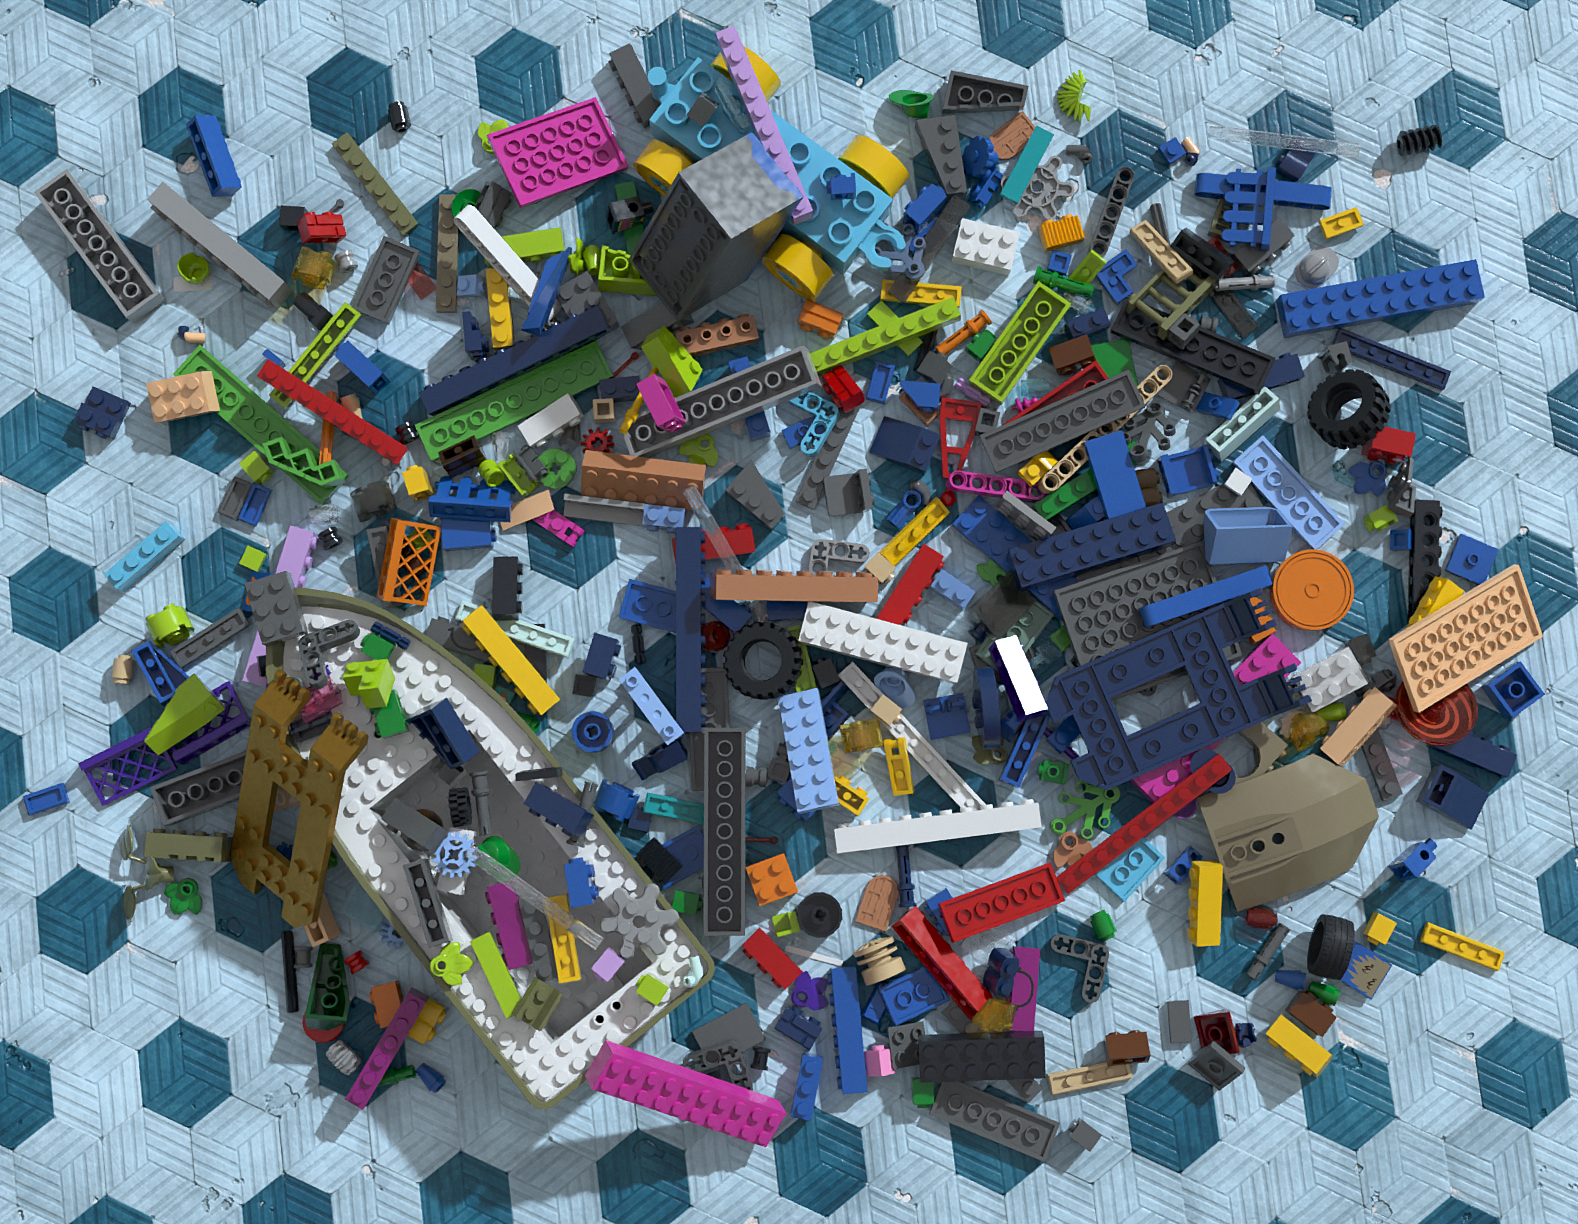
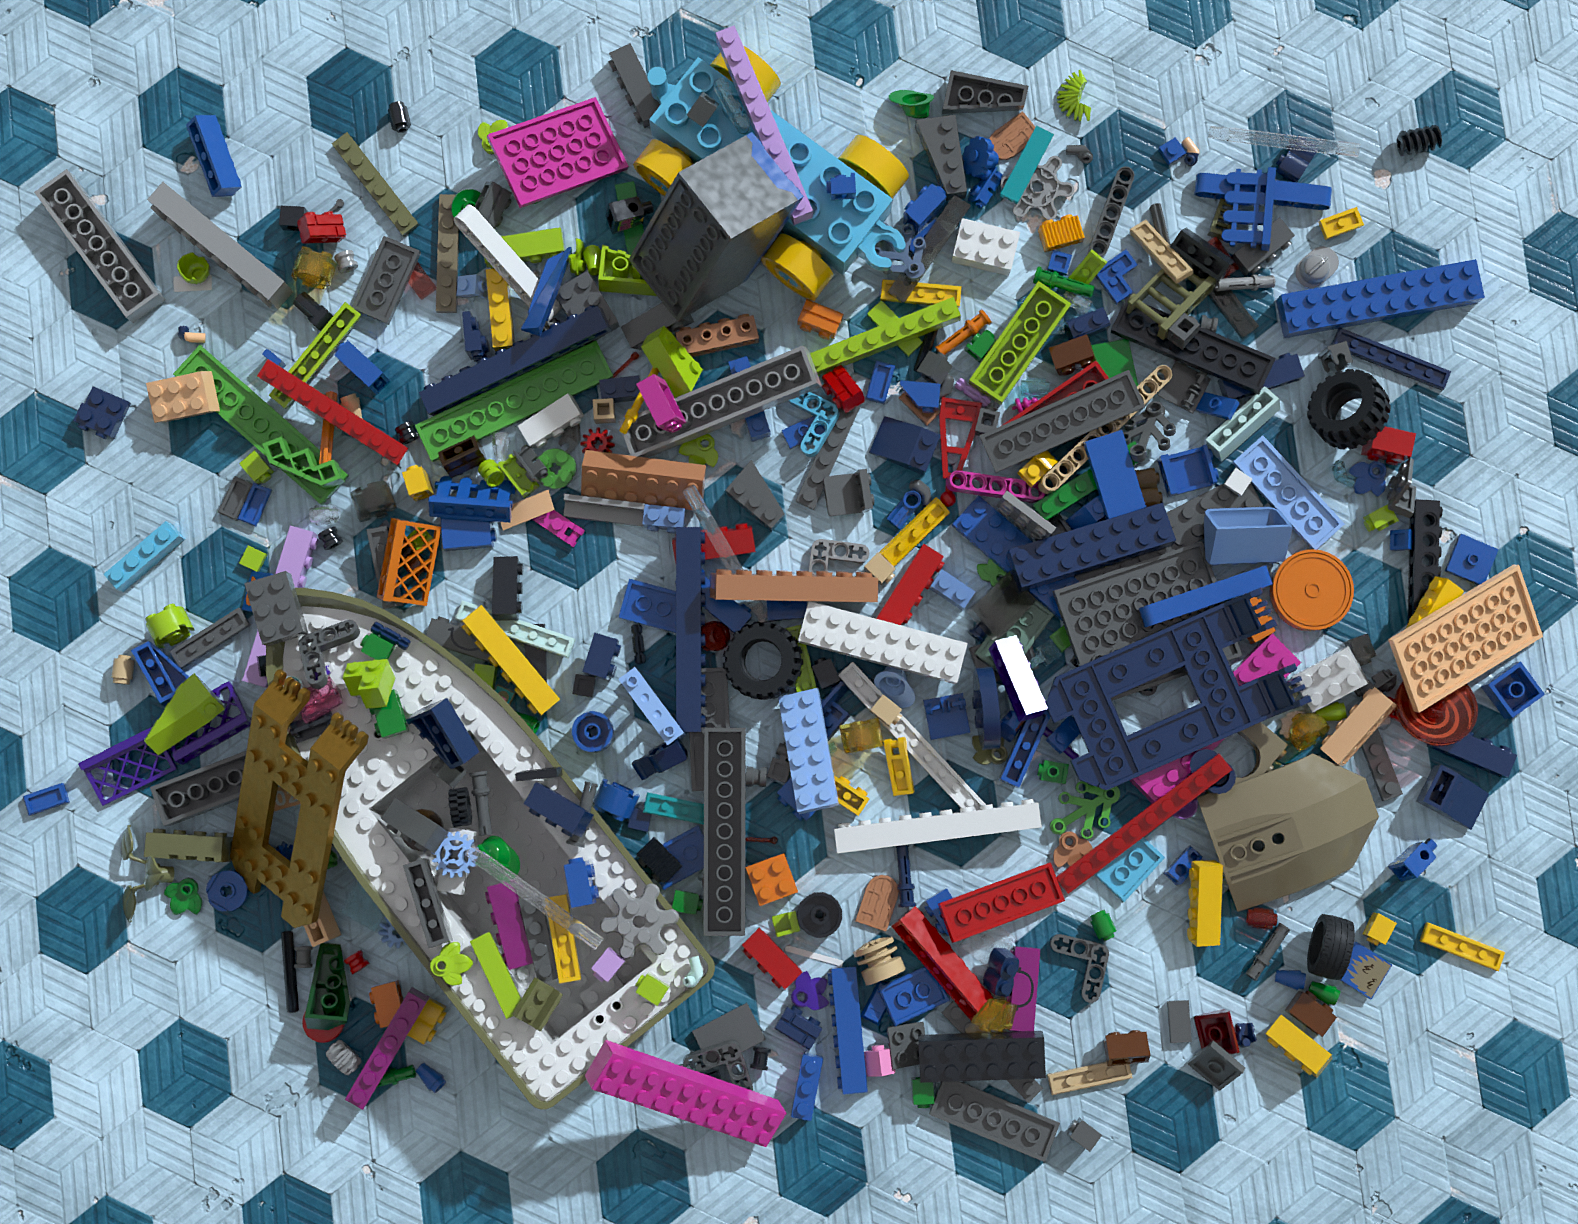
none -> blue plate [206,870,249,912]

